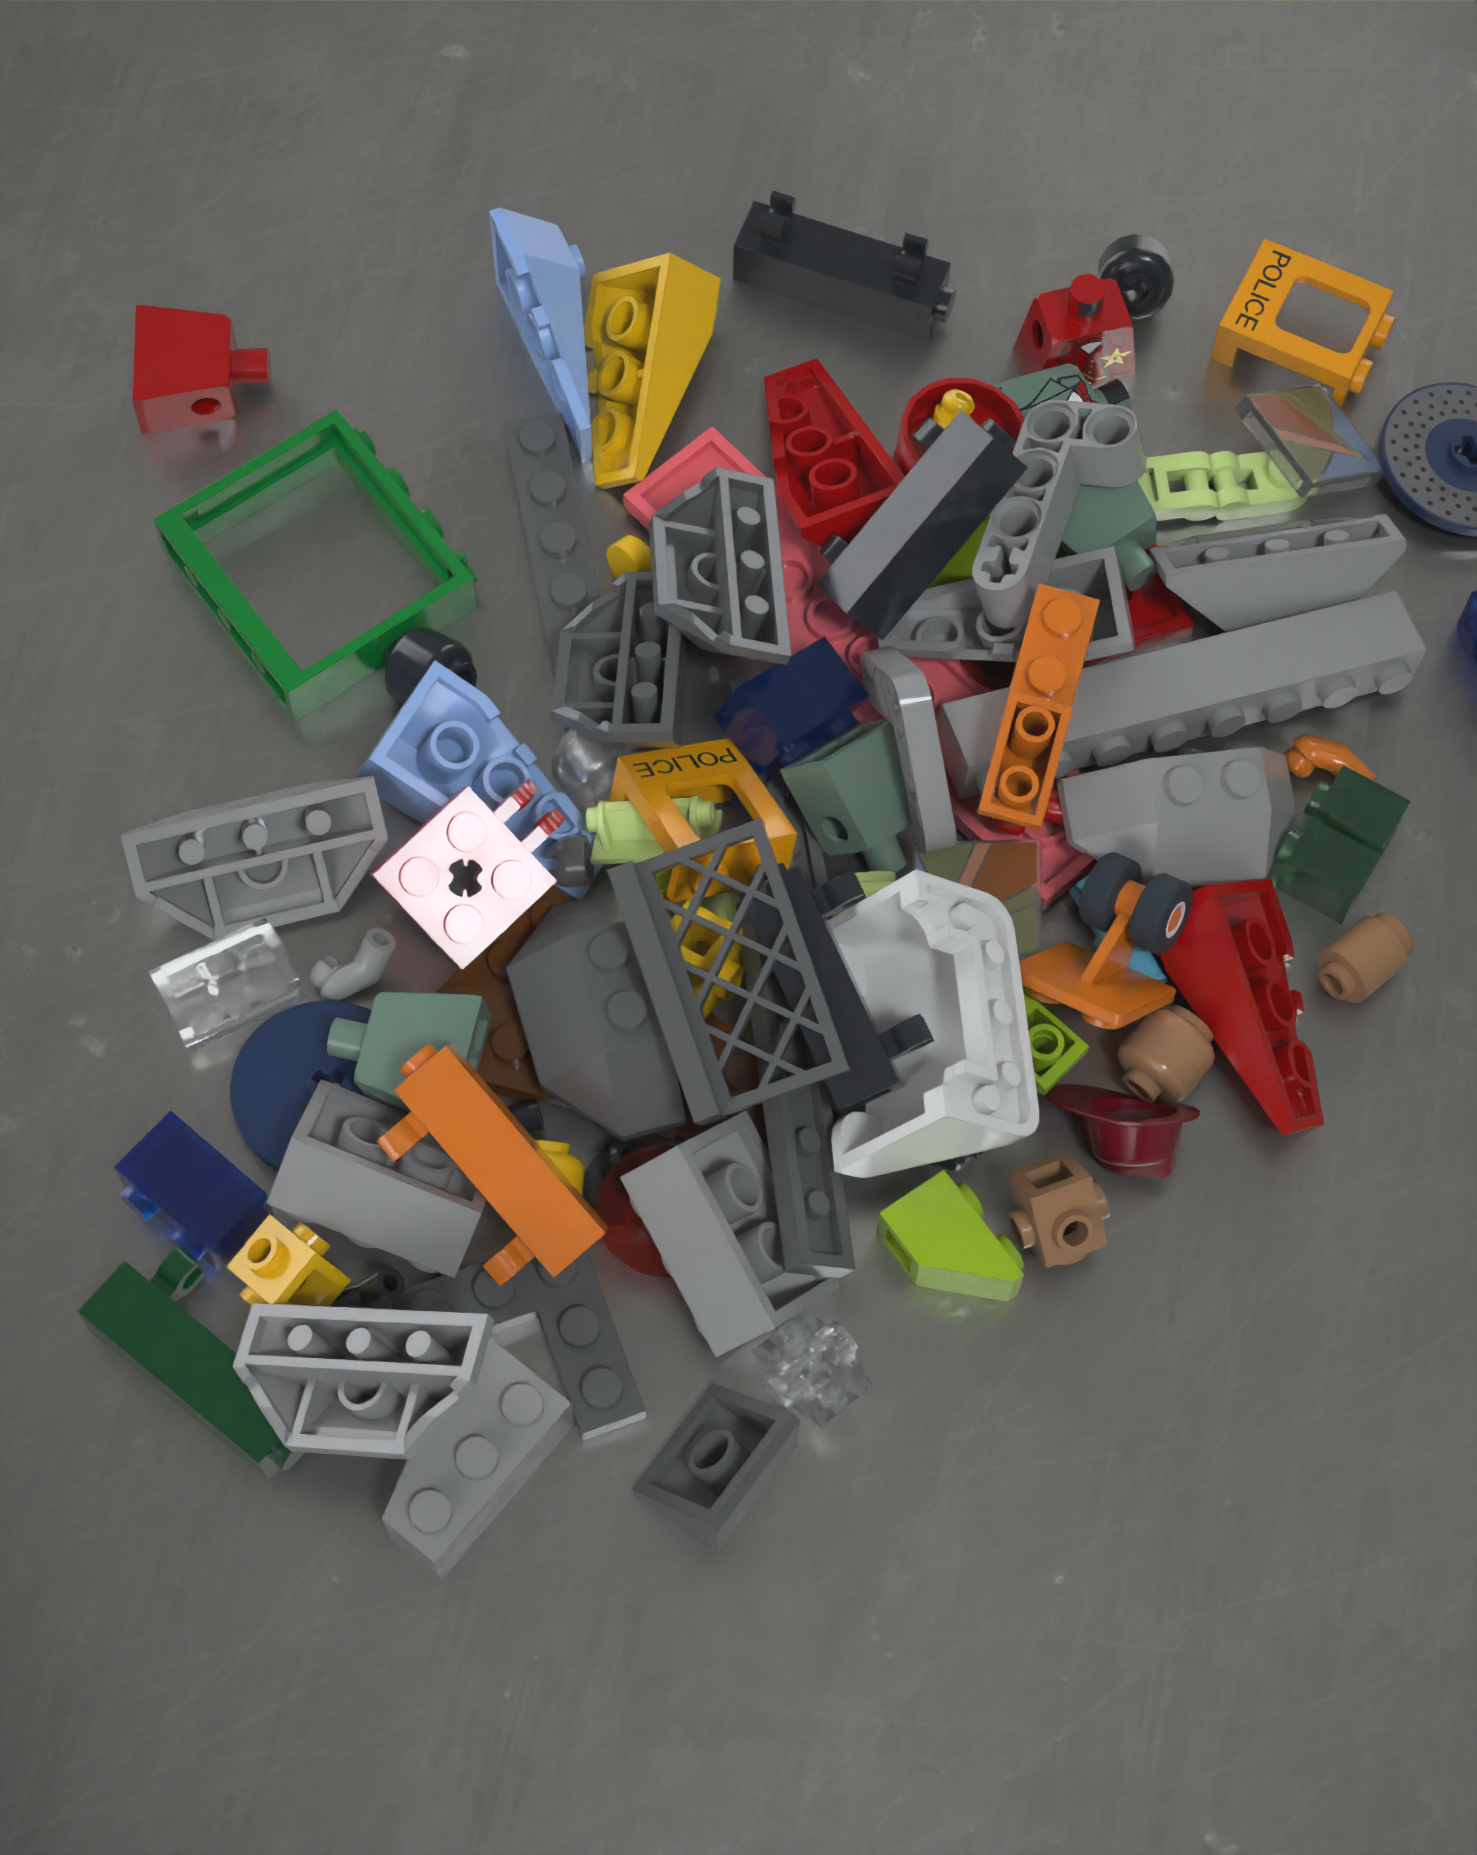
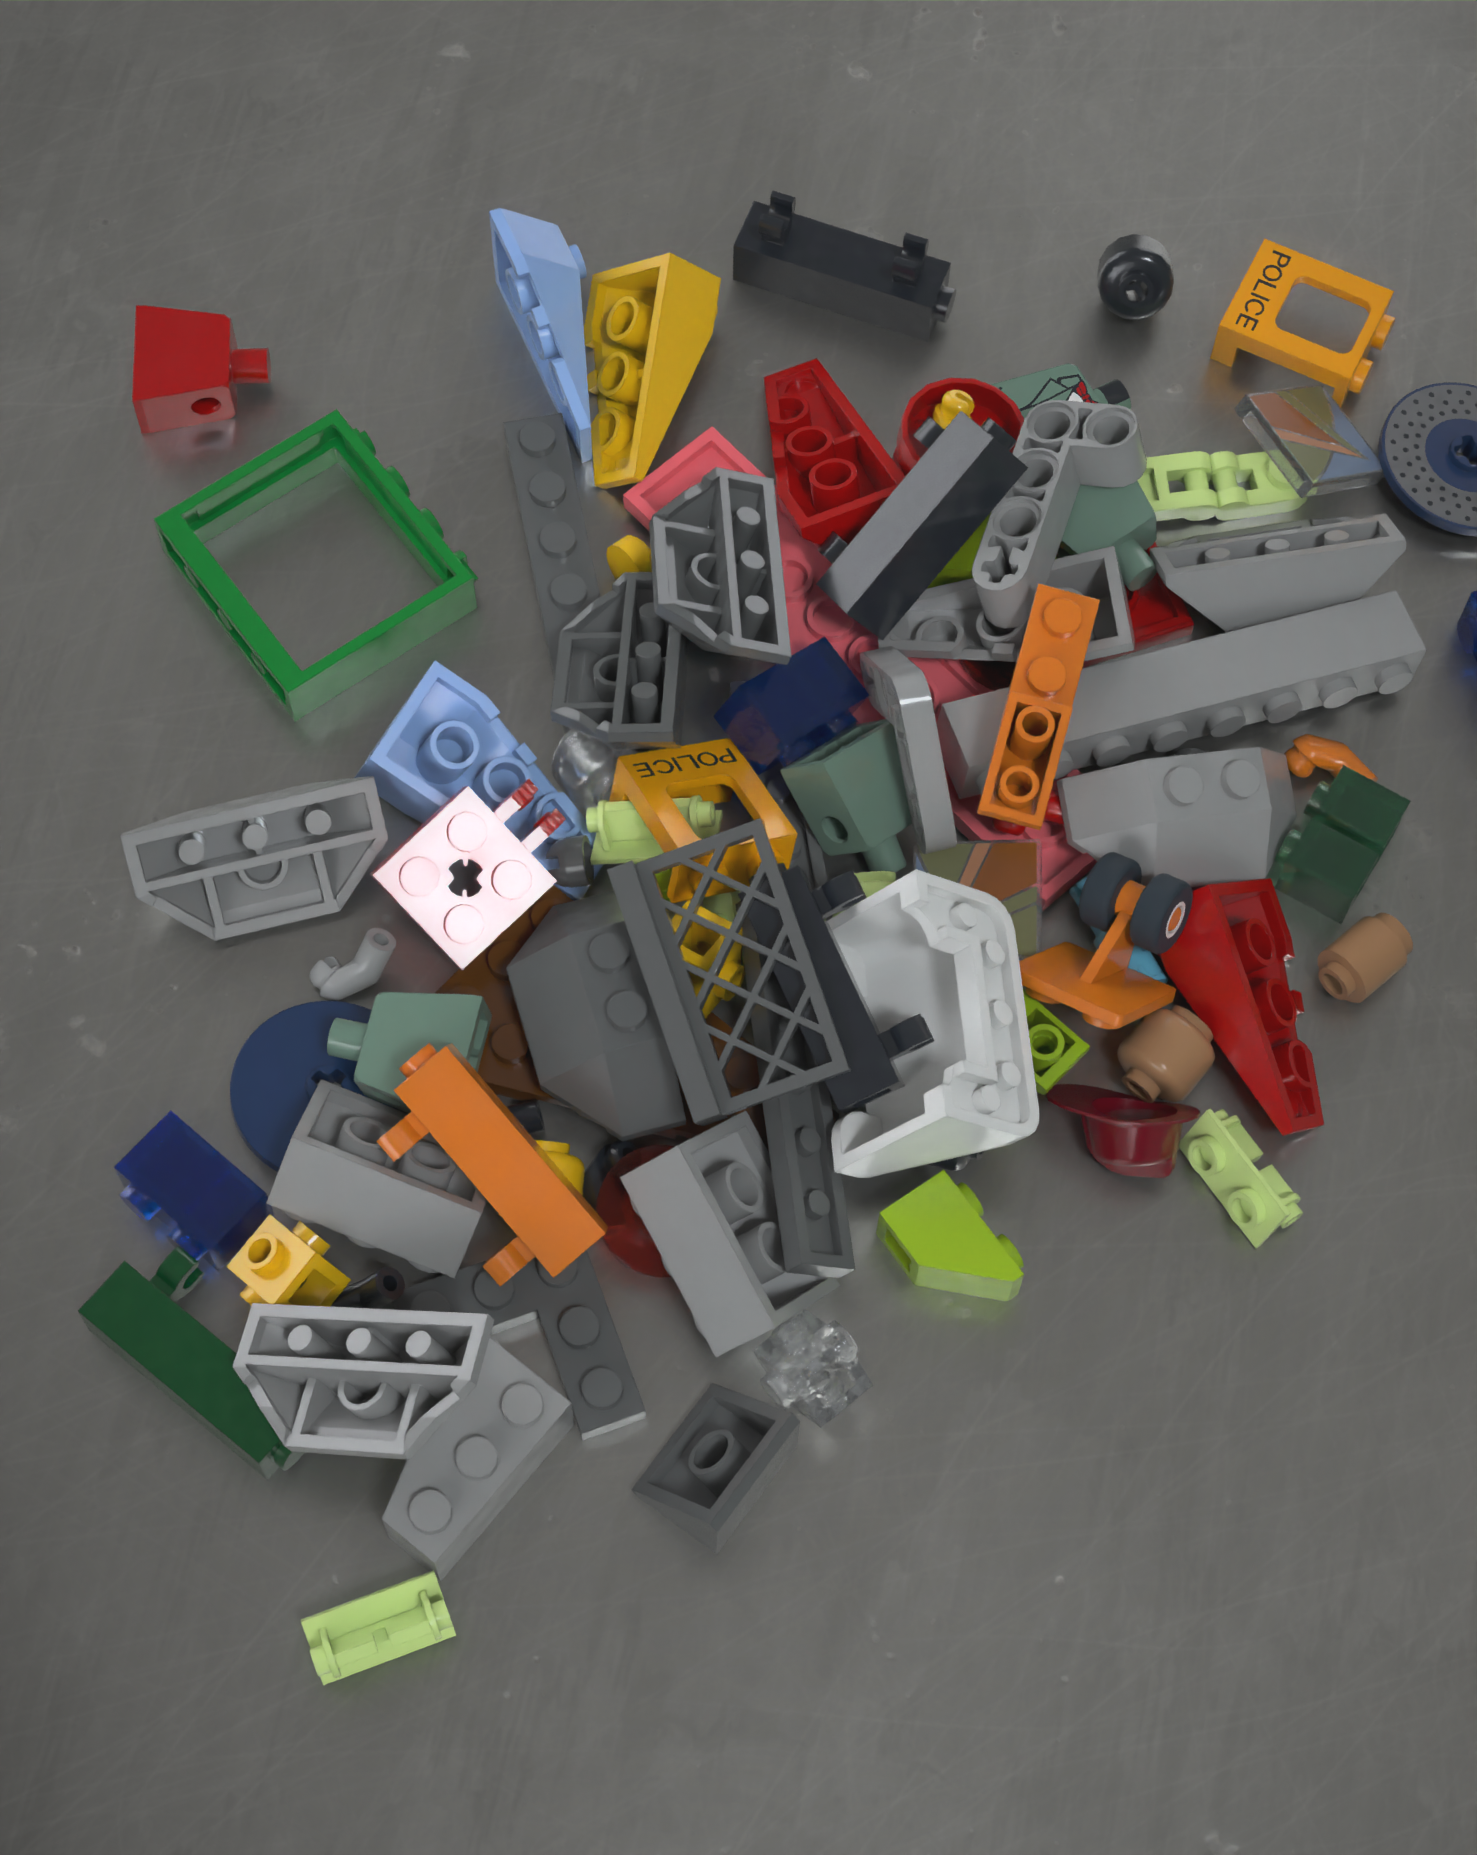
clear brick [148,917,307,1053] -> none
black head [384,627,477,704] -> none
medium nougat brick [1007,1151,1110,1268] -> none
red torso [1013,274,1136,386] -> none
none -> yellowish green hinge [301,1570,456,1685]
none -> yellowish green hinge [1179,1108,1303,1249]

